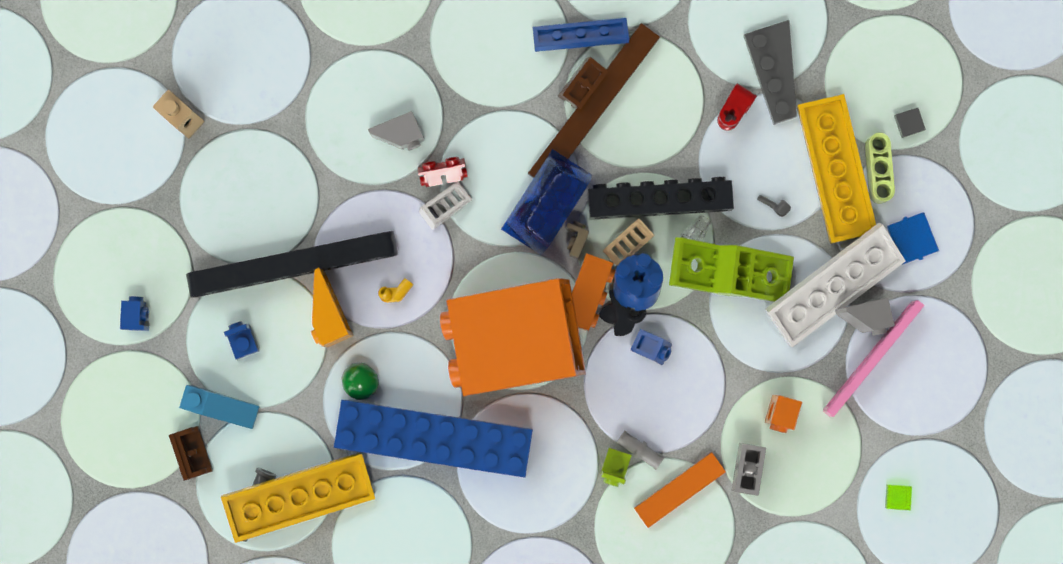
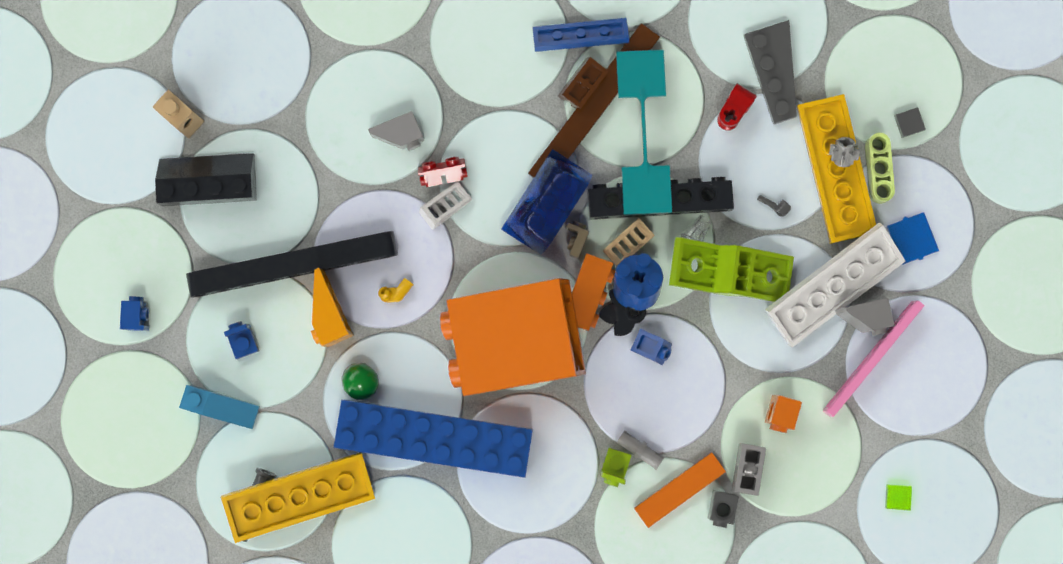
reddish brown hinge [169,426,213,481] -> none
none -> black slope [155,153,257,206]
none -> teal hinge [616,50,672,215]
none -> dark grey brick [708,490,739,528]
none -> light grey gear [829,137,860,167]

